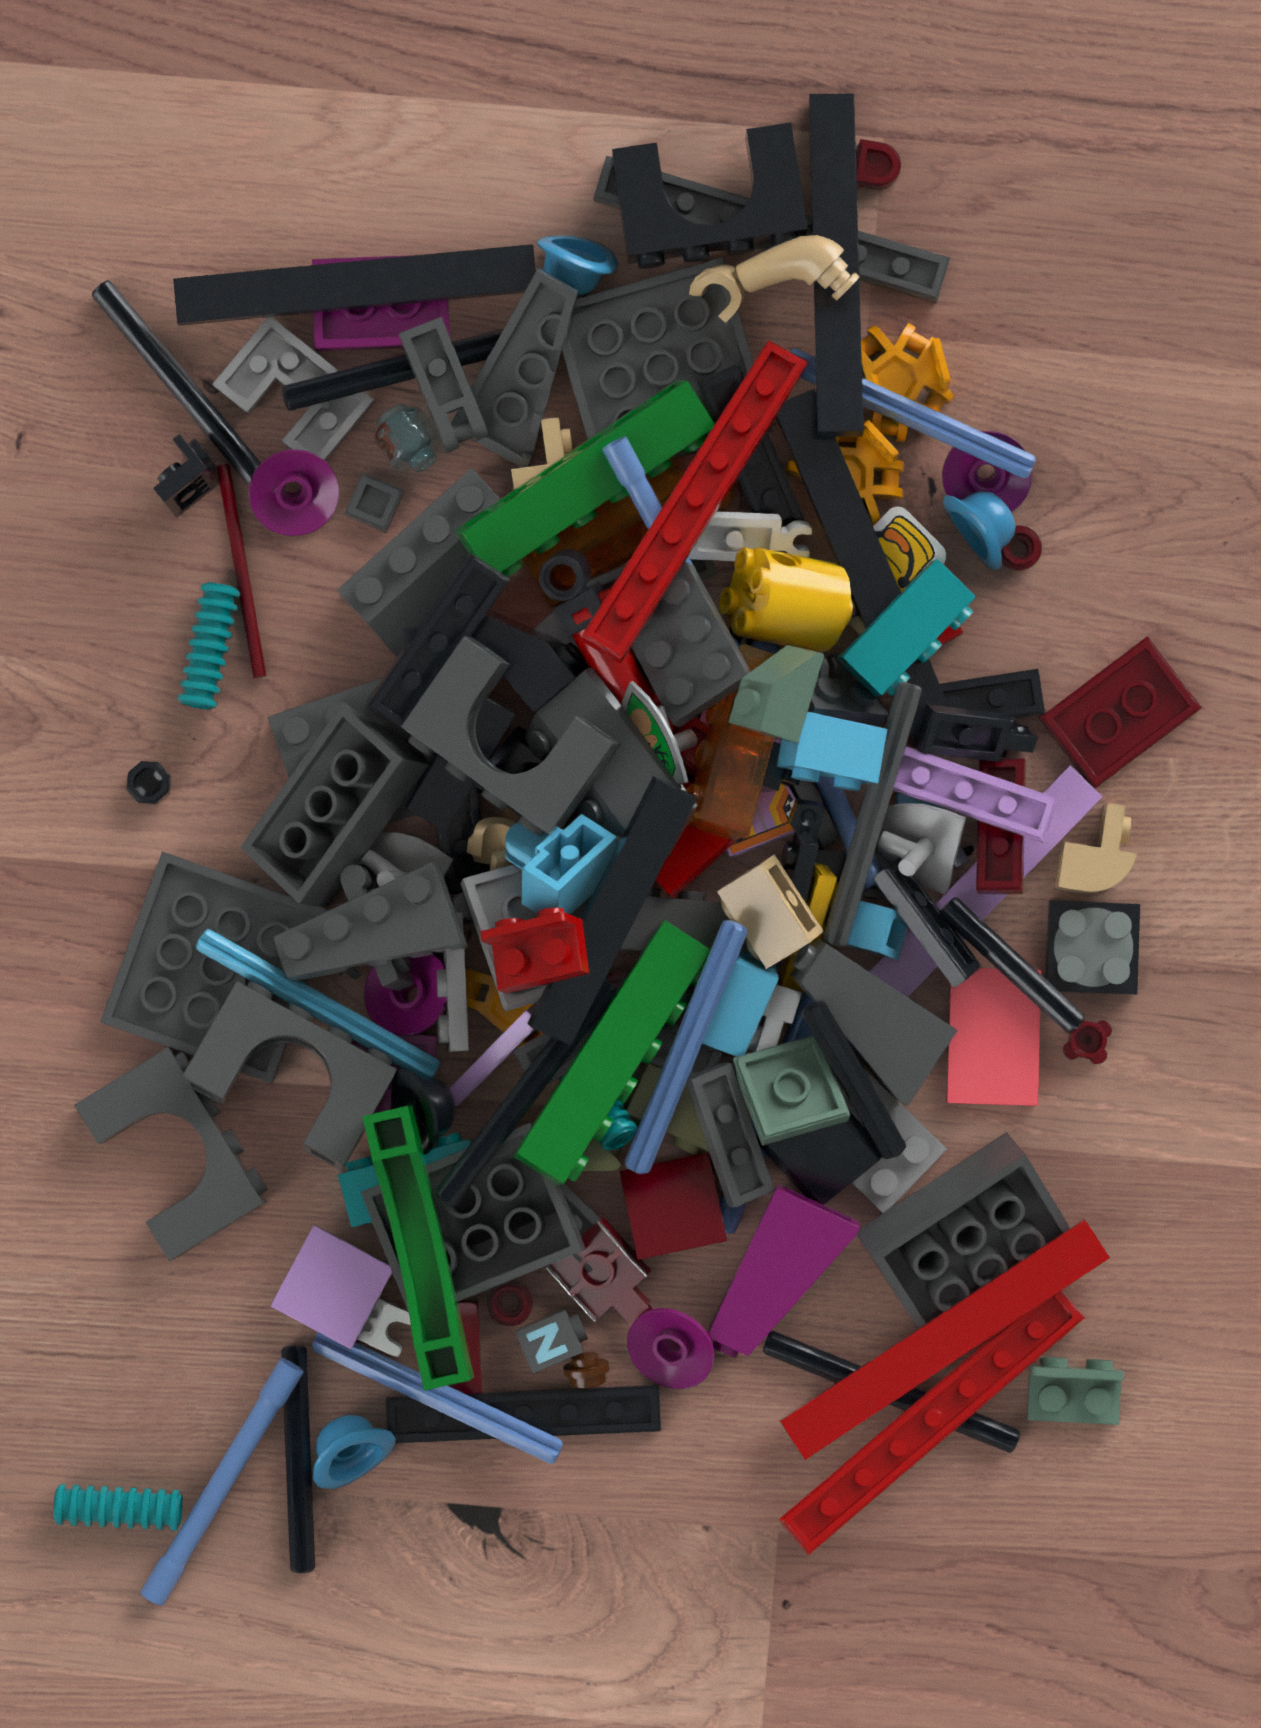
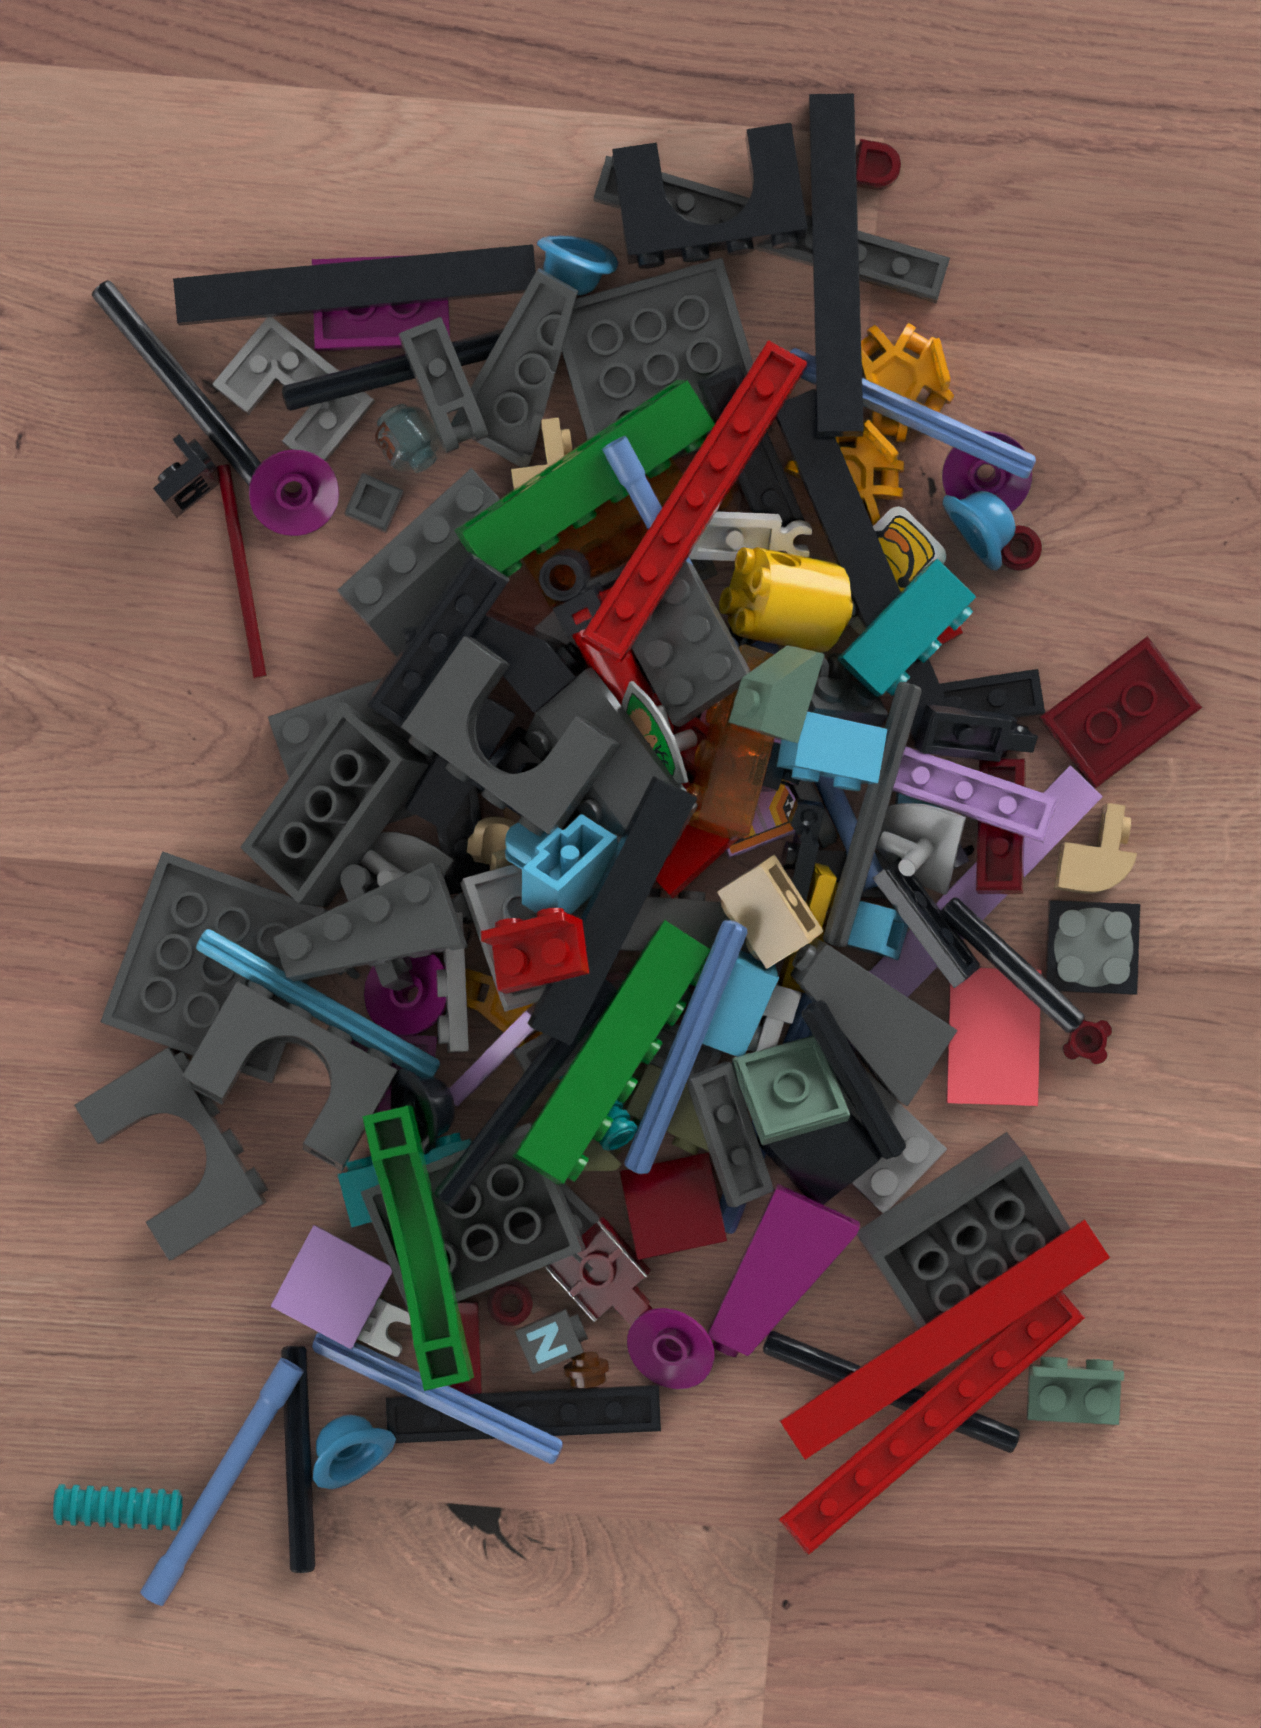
black tile [127,761,171,805] -> none
teal piece [177,582,240,710] -> none
tan piece [689,235,859,323] -> none

